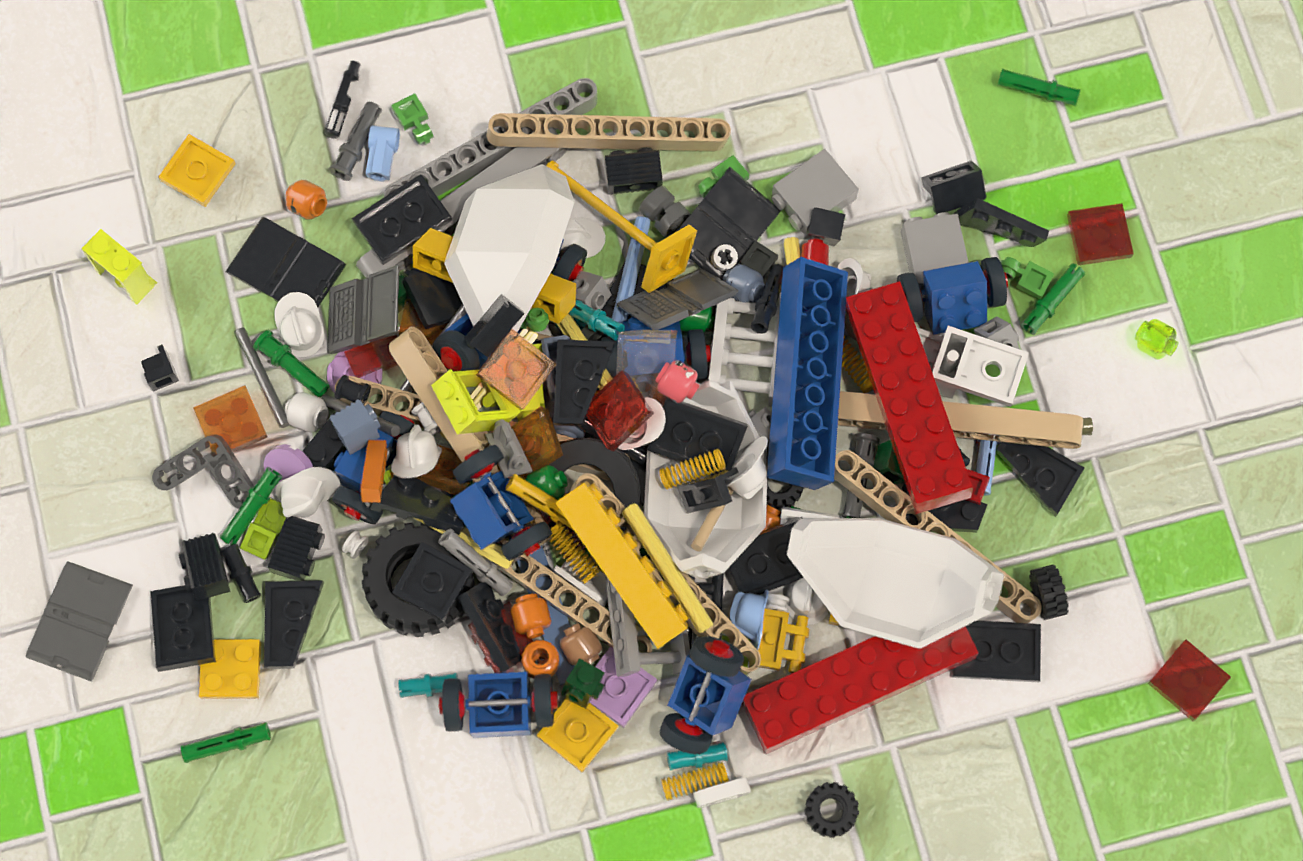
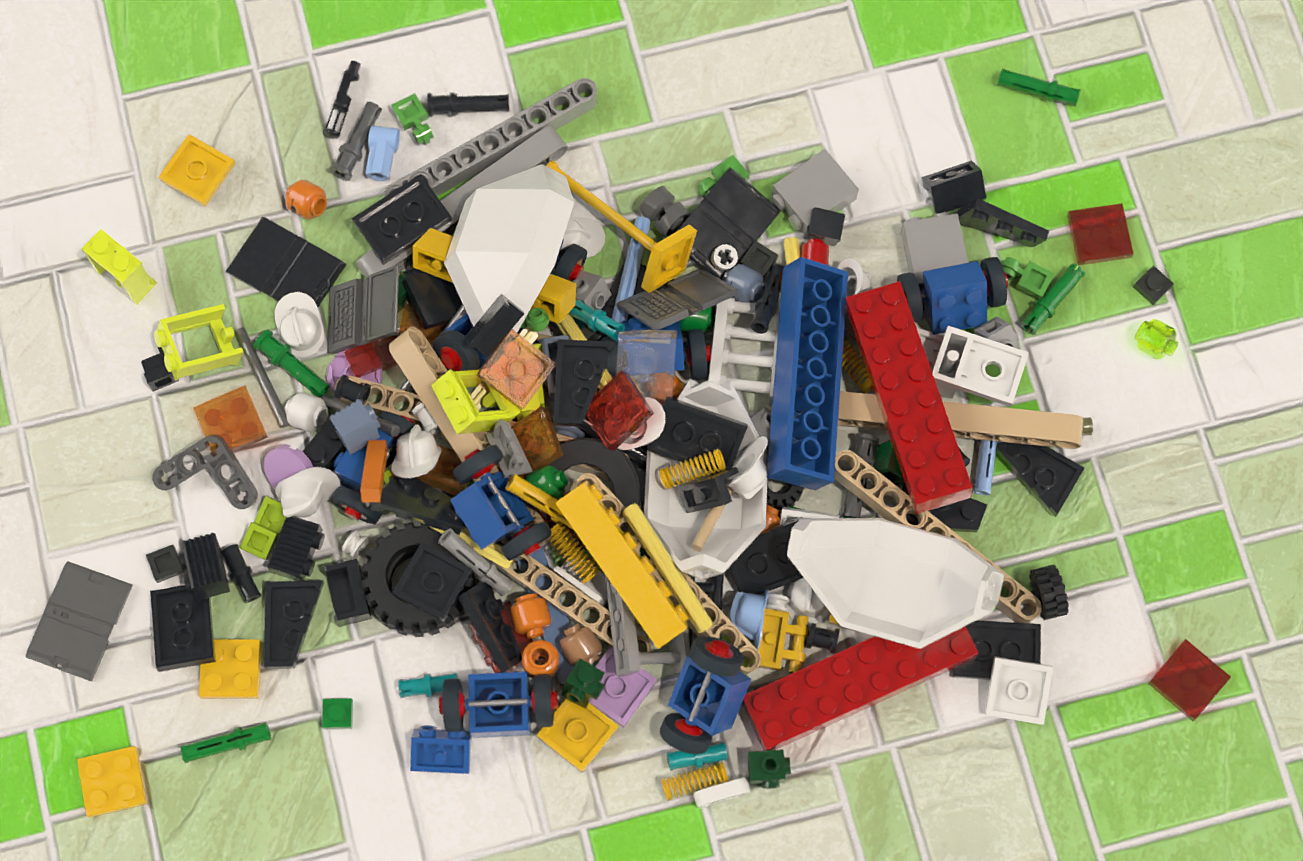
green pin [219,467,283,545] -> none
tan beam [486,113,731,151] -> none
black brick [605,147,663,195] -> none
coral head [655,360,700,403] -> none
black tyre [805,782,859,838] -> none
red tile [965,469,990,505] -> none
none -> yellow plate [77,746,147,818]
none -> pearl dark grey plate [146,544,185,583]
none -> neon yellow window [154,304,244,381]
none -> green plate [322,698,353,729]
none -> black panel [323,558,372,627]
none -> blue bracket [410,725,472,774]
none -> black pin [427,92,509,117]
none -> dark green brick [747,749,791,789]
none -> black bush [806,623,840,654]
none -> white plate [985,656,1053,725]
none -> pearl dark grey plate [1133,265,1174,306]

